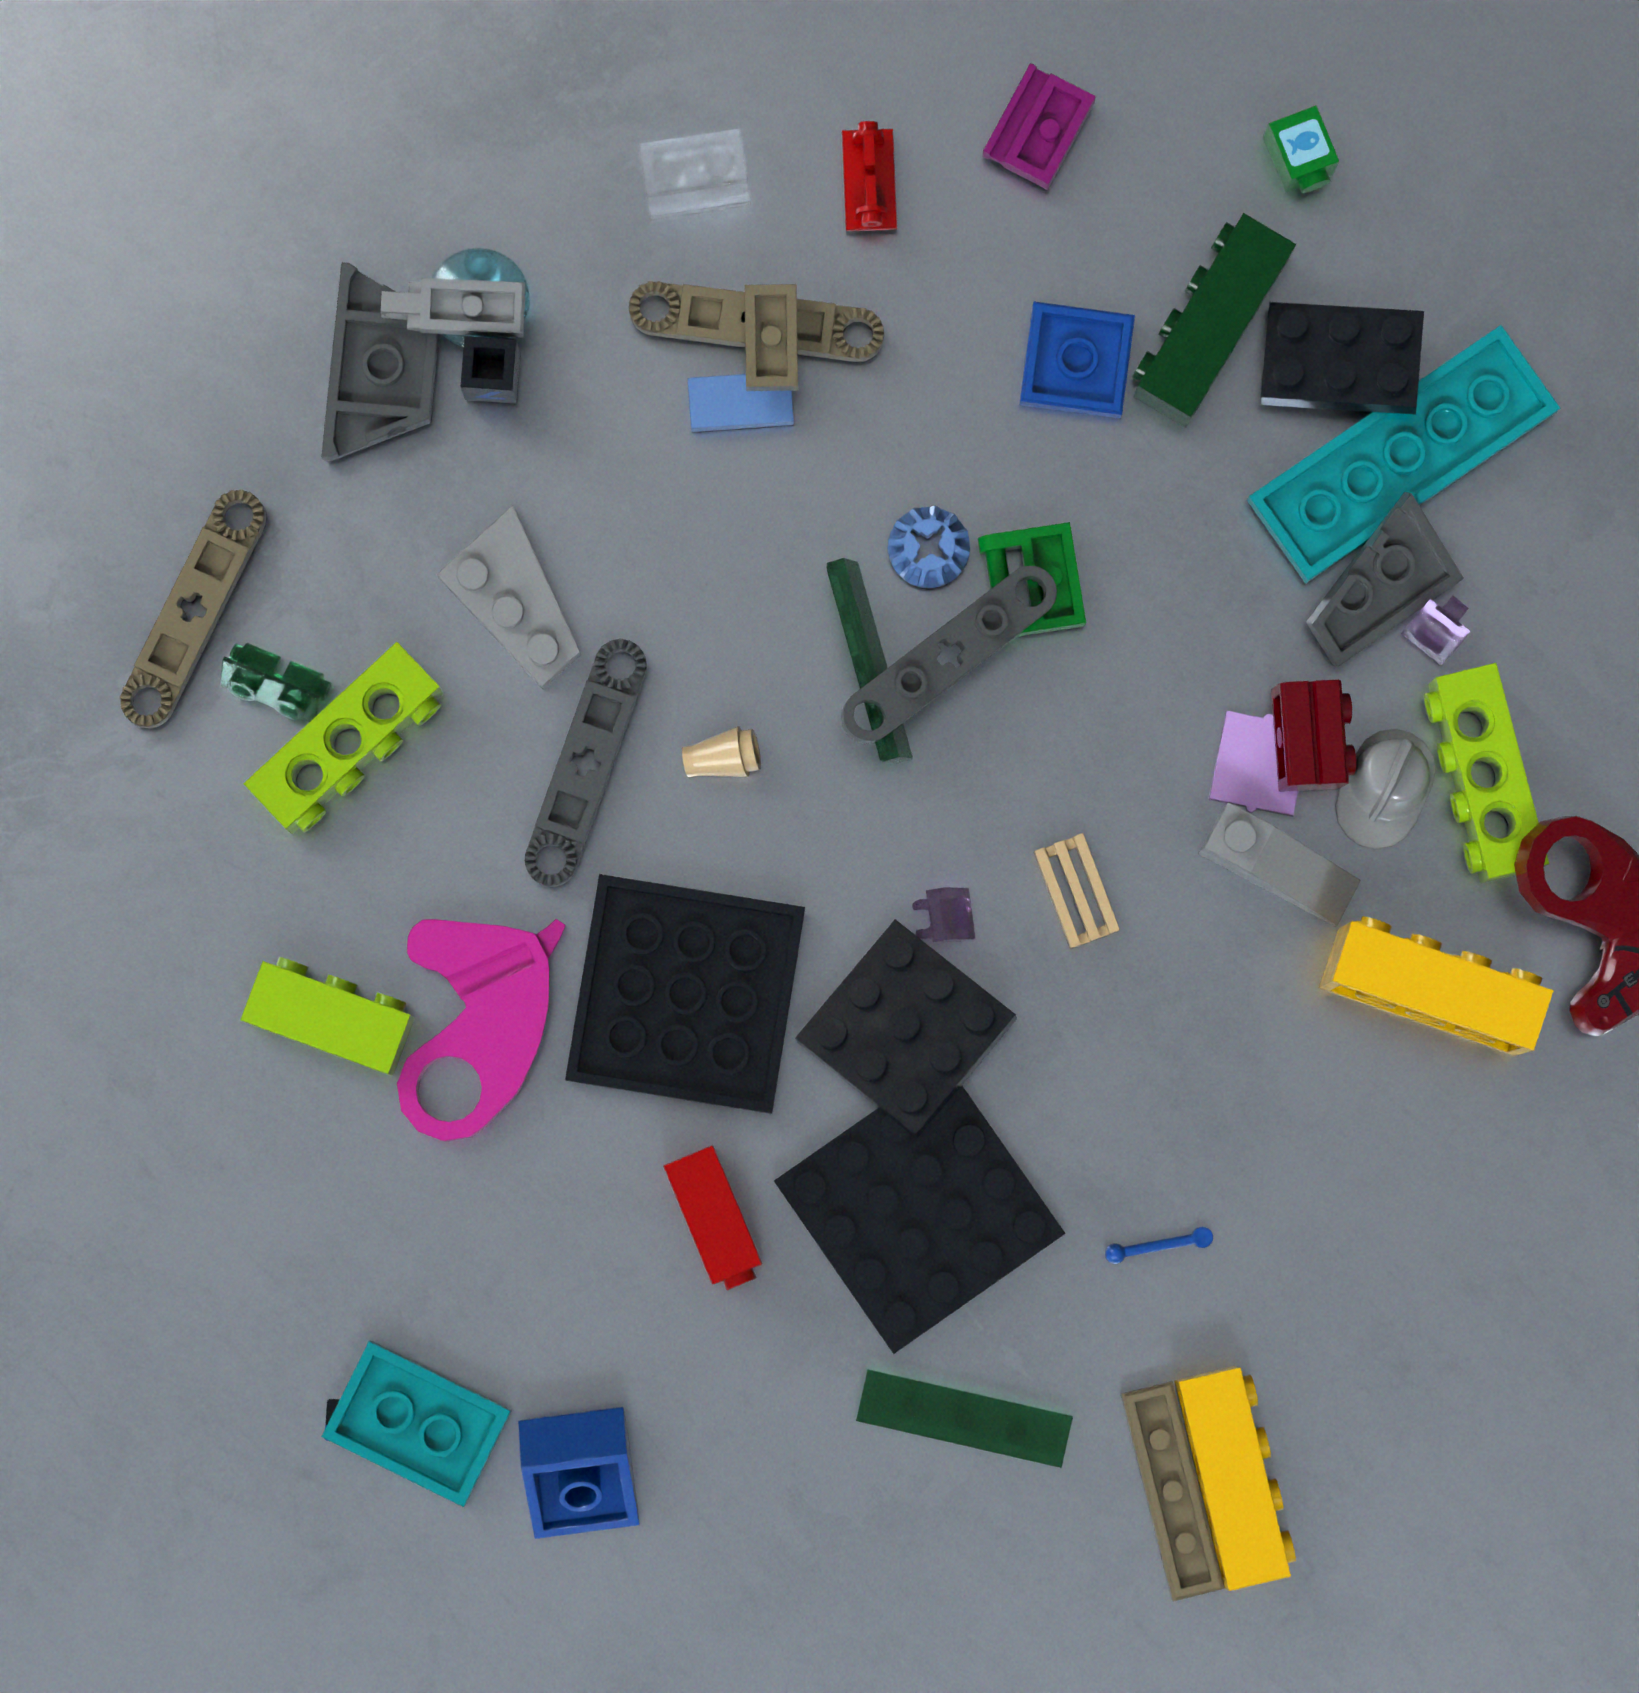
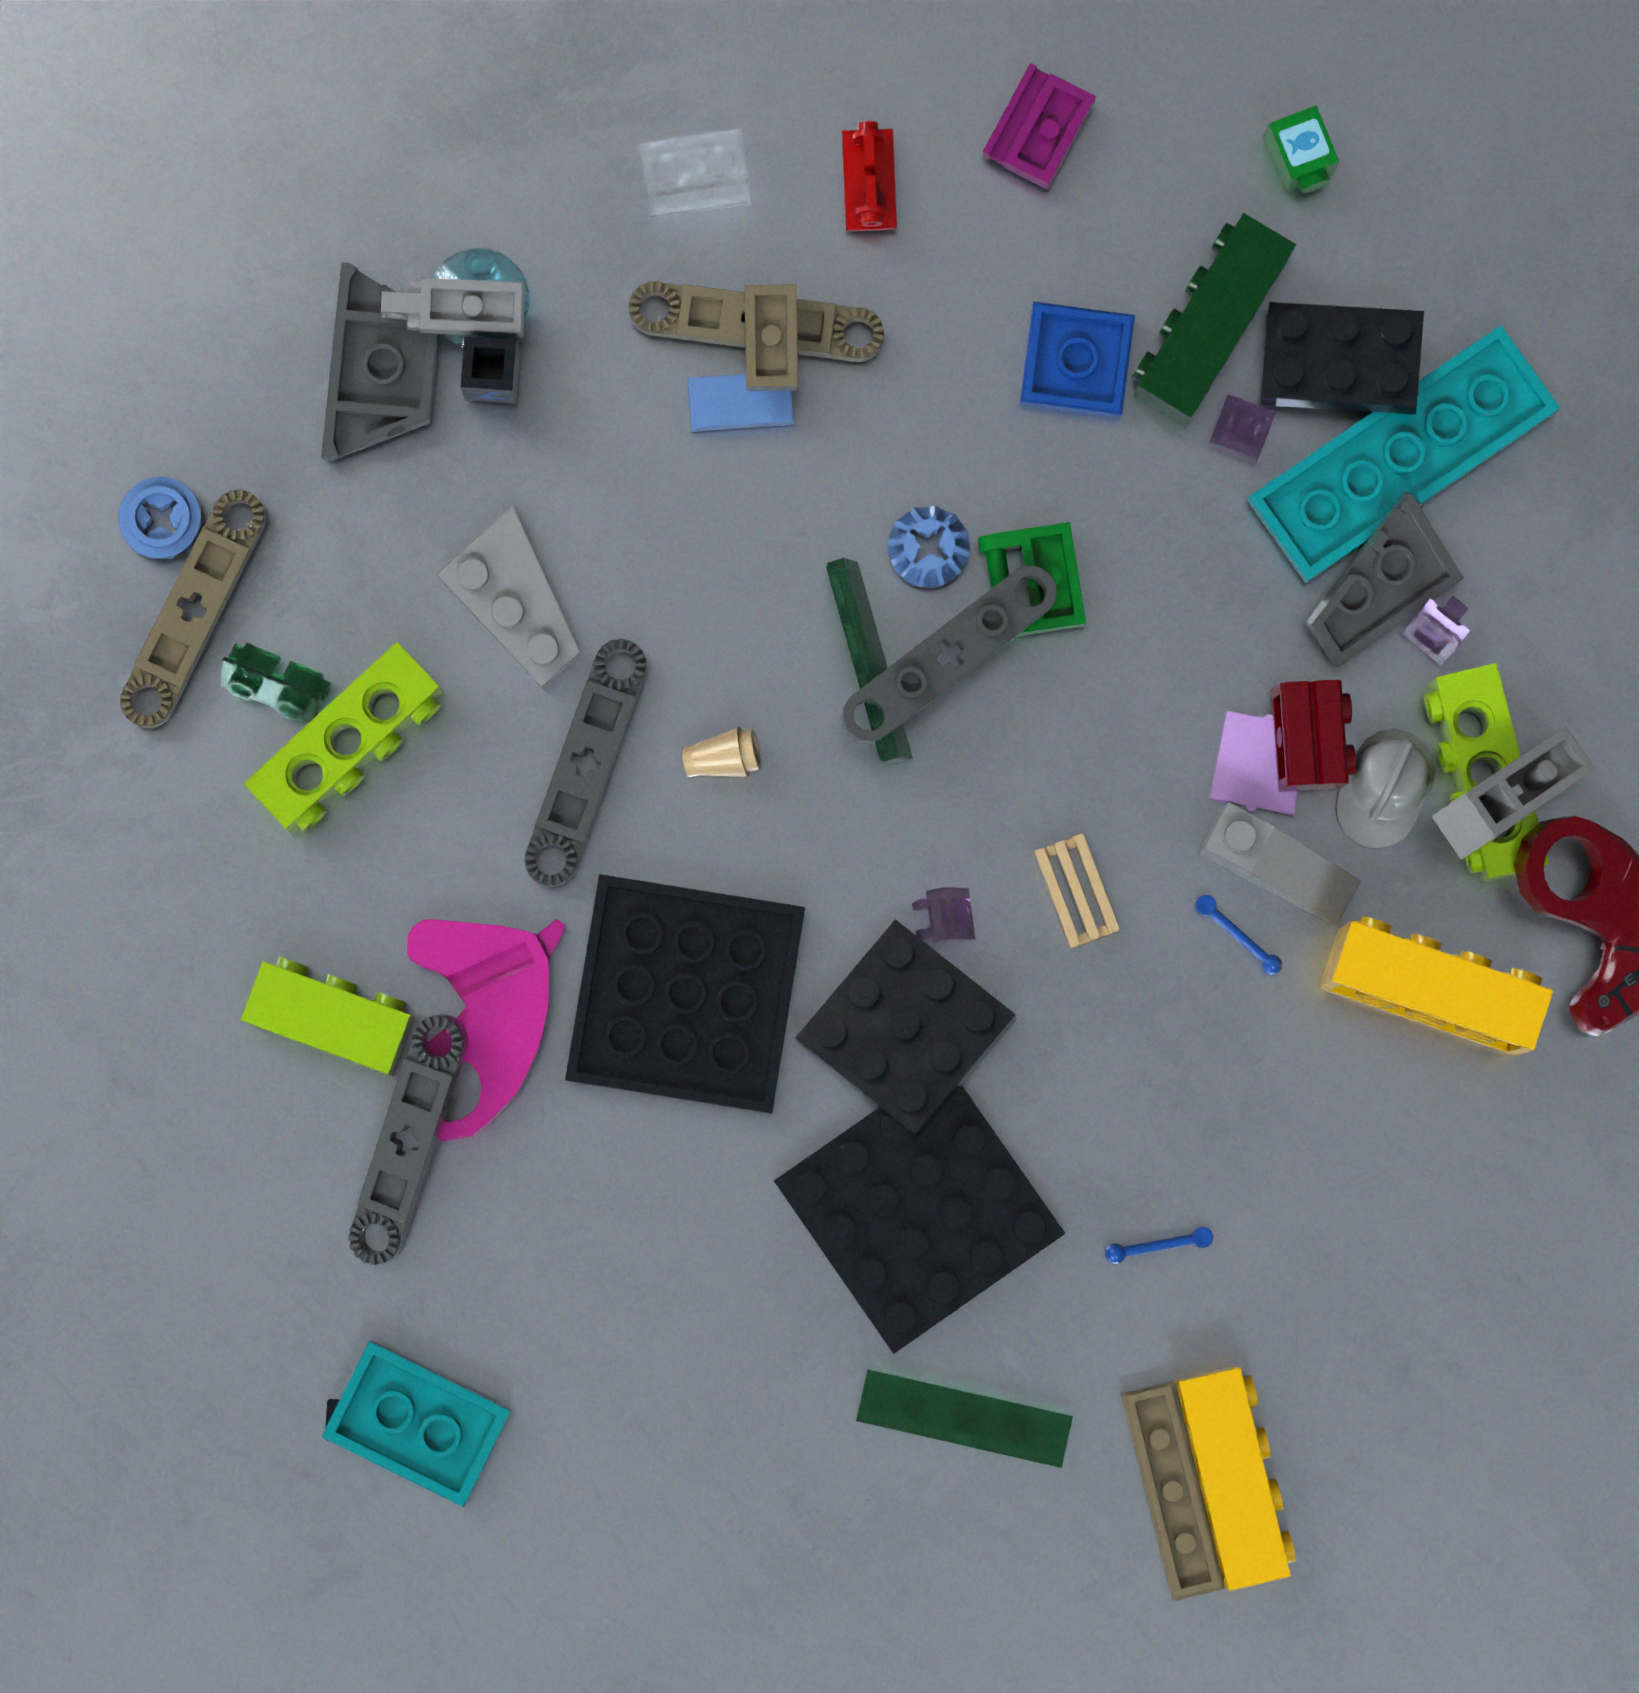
blue slope [518,1407,639,1539] -> none
red window [663,1145,762,1290] -> none
none -> medium blue gear [118,477,201,559]
none -> dark grey piece [348,1014,468,1265]
none -> blue hinge [1195,895,1282,975]
none -> clear purple tile [1208,394,1276,463]
none -> light grey slope [1431,726,1596,860]

